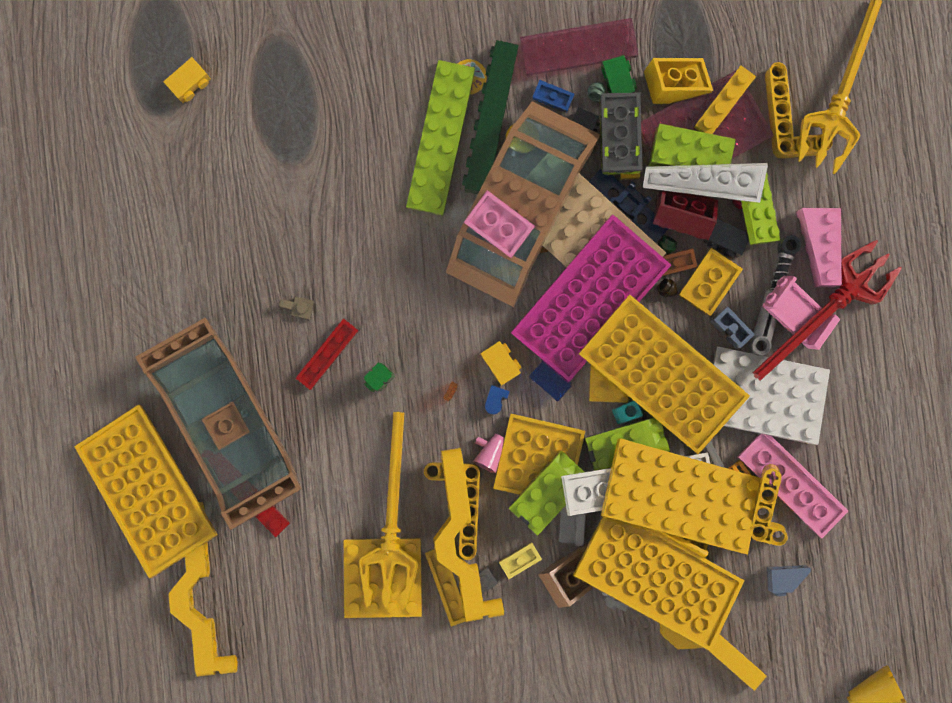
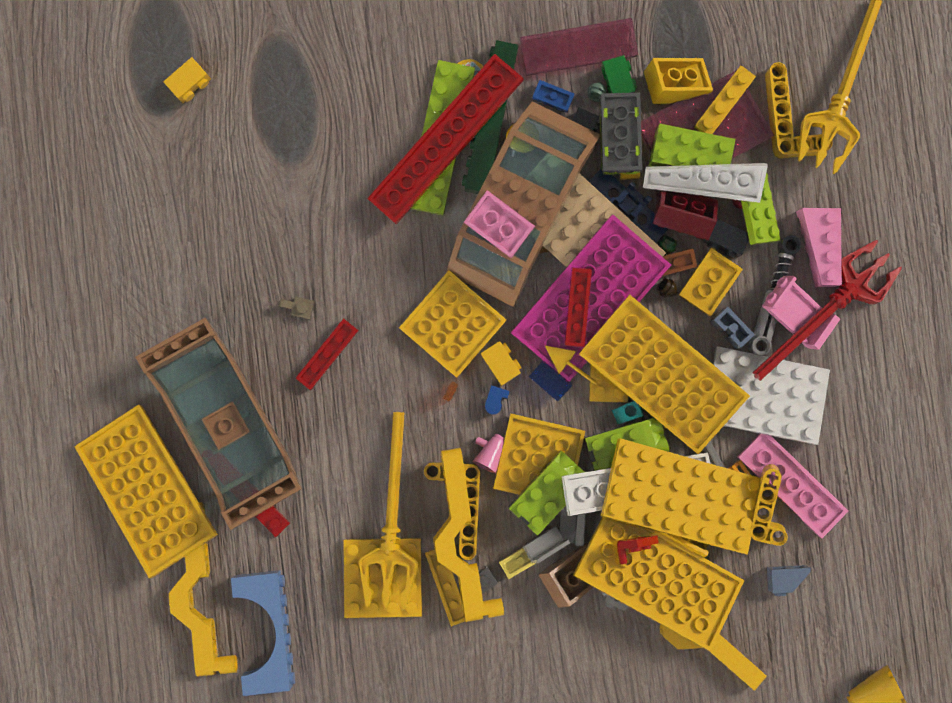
green brick [364,362,395,392] -> none
none -> medium blue arch [231,570,295,696]
none -> red plate [367,54,524,225]
none -> yellow plate [399,270,507,378]
none -> light grey panel [522,526,570,563]
none -> yellow piece [545,346,598,385]
none -> red plate [565,267,592,347]
none -> red plate [617,535,659,564]

